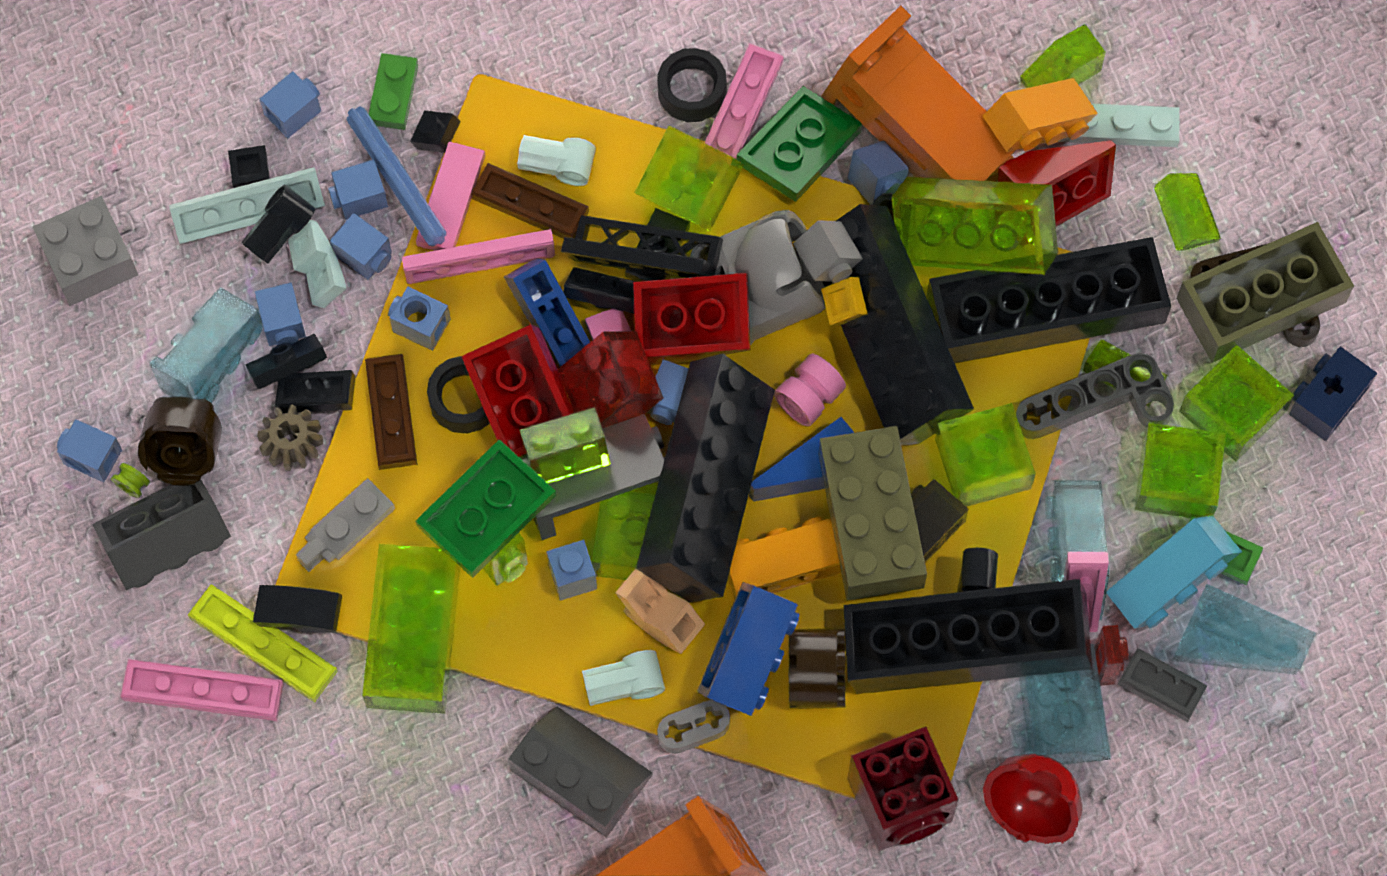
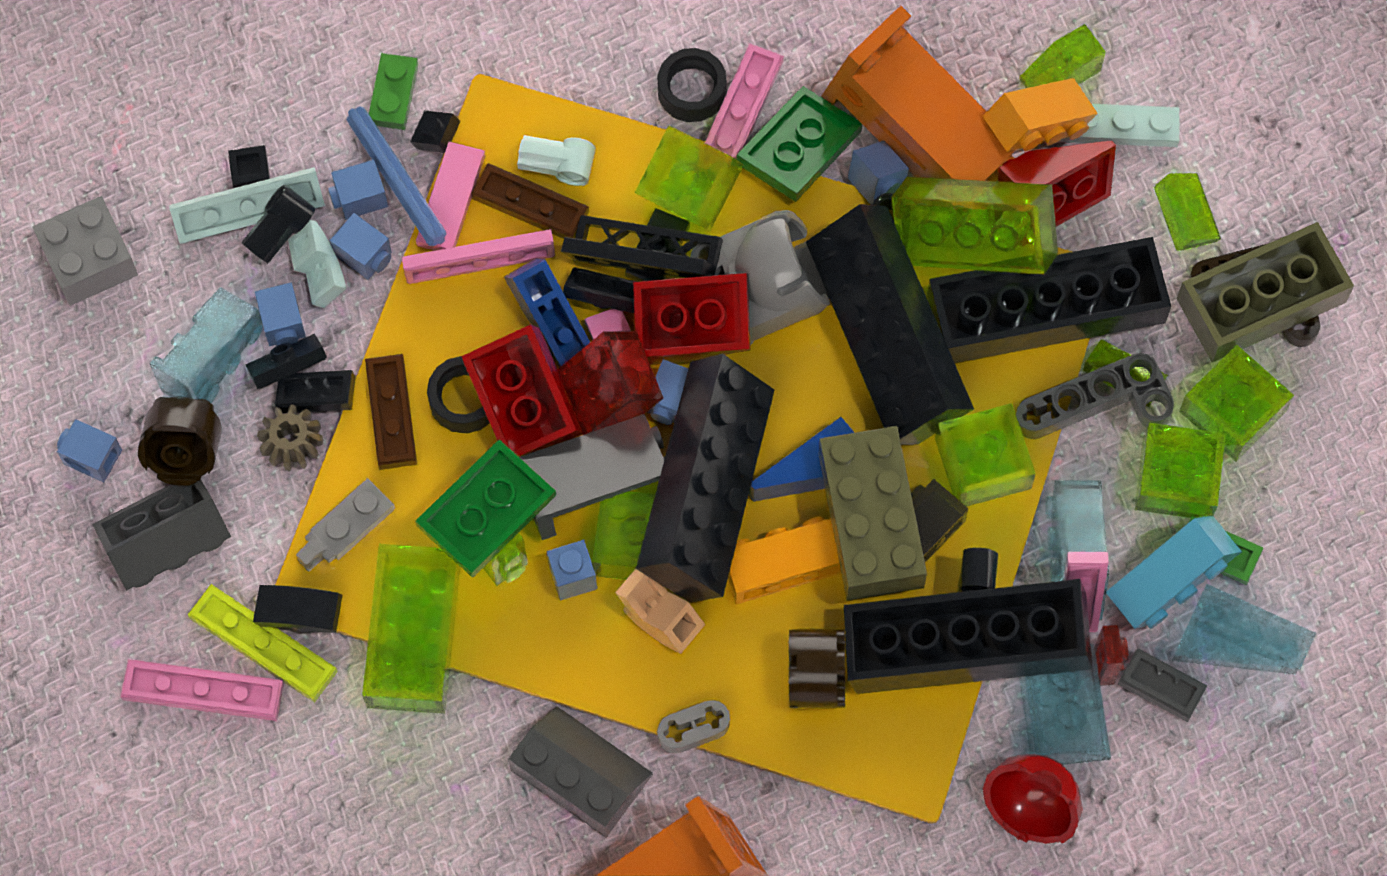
lime bush [111,463,150,498] -> none
medium blue brick [259,71,321,138] -> none
medium blue brick [388,286,451,351] -> none
clear neon green brick [520,407,611,483] -> none
light aqua piece [582,650,665,706] -> none
blue brick [697,582,799,716] -> none
bright pink wheel [774,354,846,427] -> none
light grey brick [793,220,863,283] -> none
yellow tile [821,277,867,326] -> none
dark red brick [847,726,959,852] -> none
dark blue brick [1289,346,1377,441] -> none

